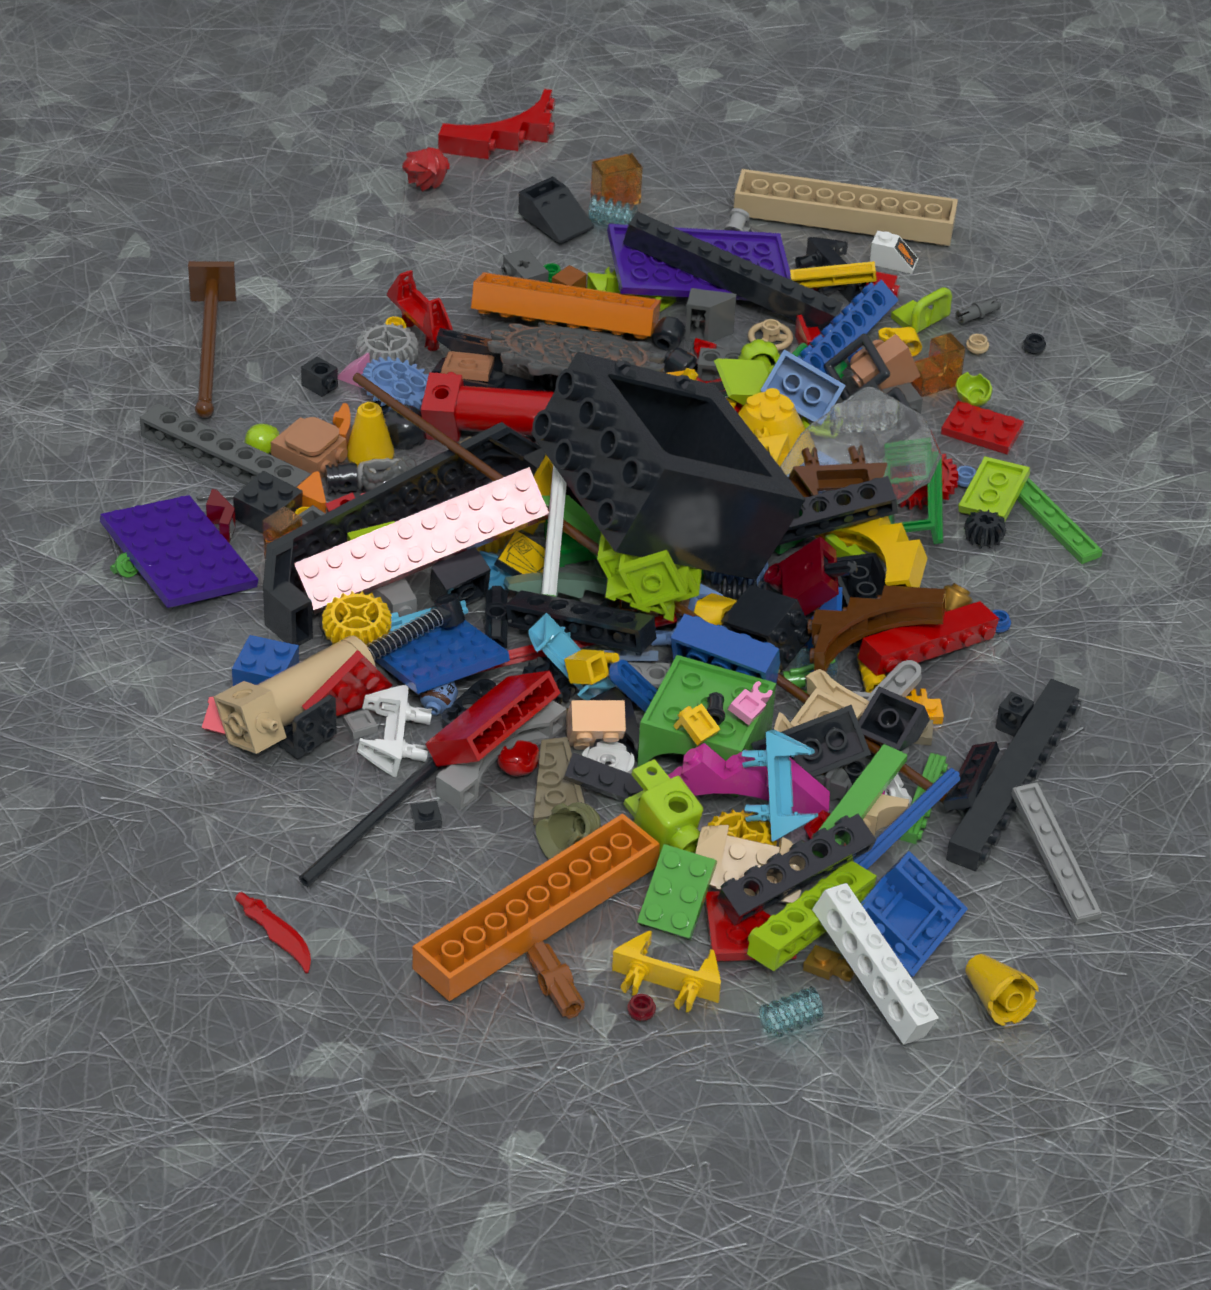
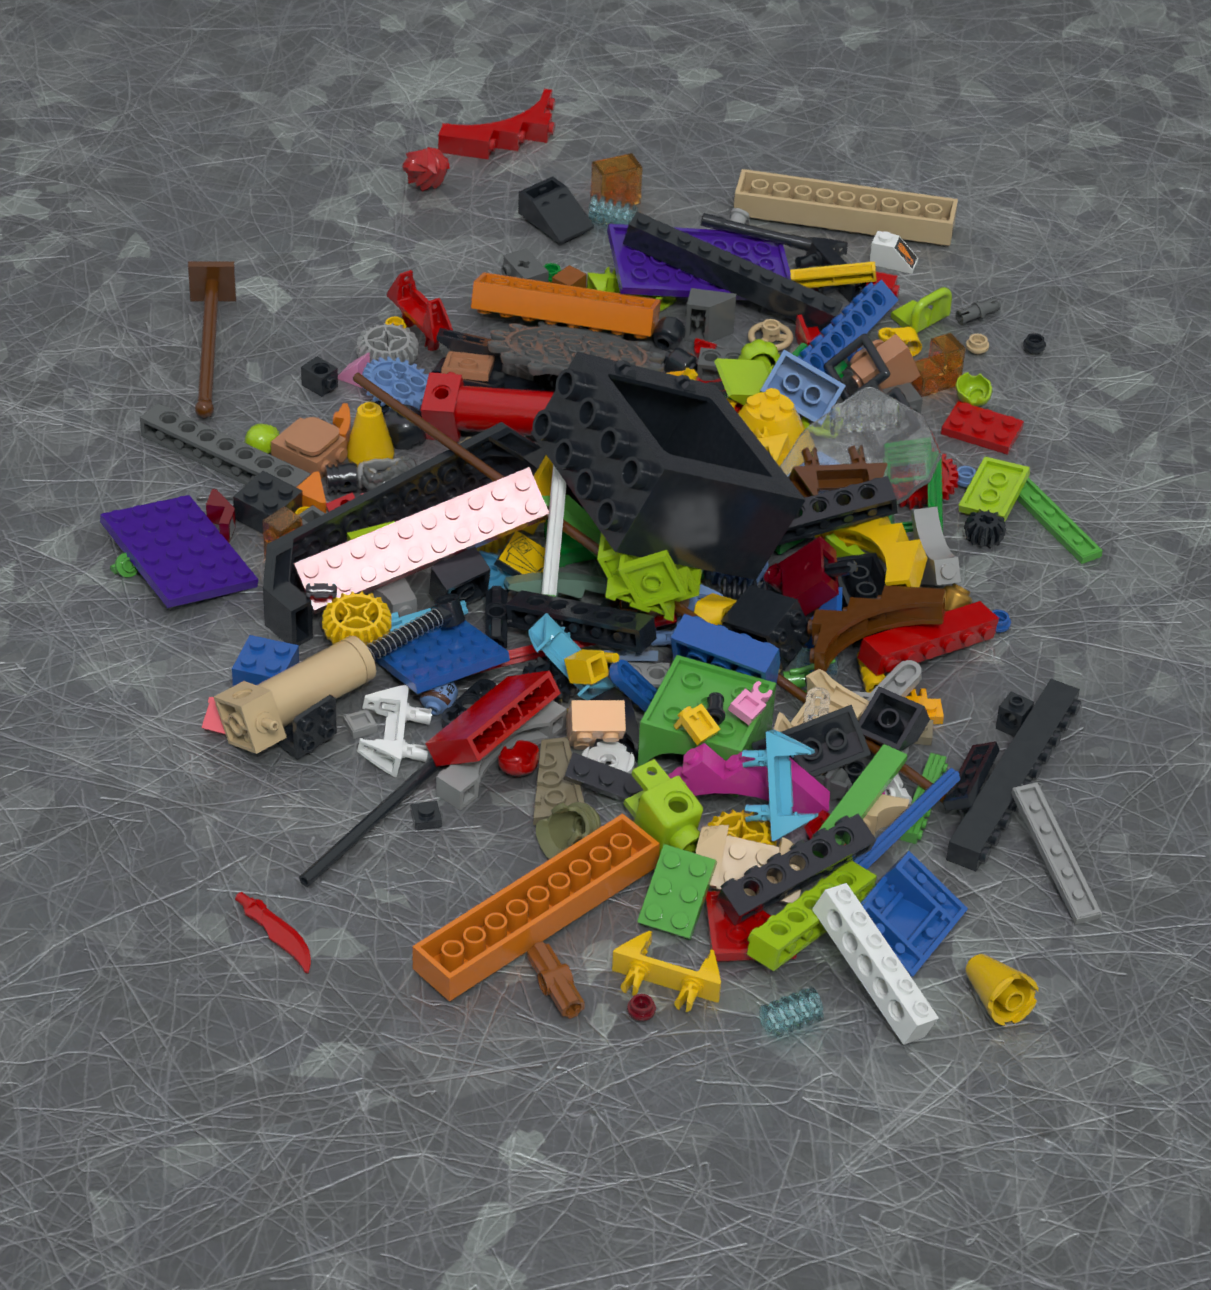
red plate [302,650,393,716] -> none
pearl gold plate [803,945,855,982] -> none
none -> black piece [306,583,337,599]
none -> black piece [700,213,812,252]
none -> clear beam [803,687,830,723]
none -> light grey arch [911,507,961,585]

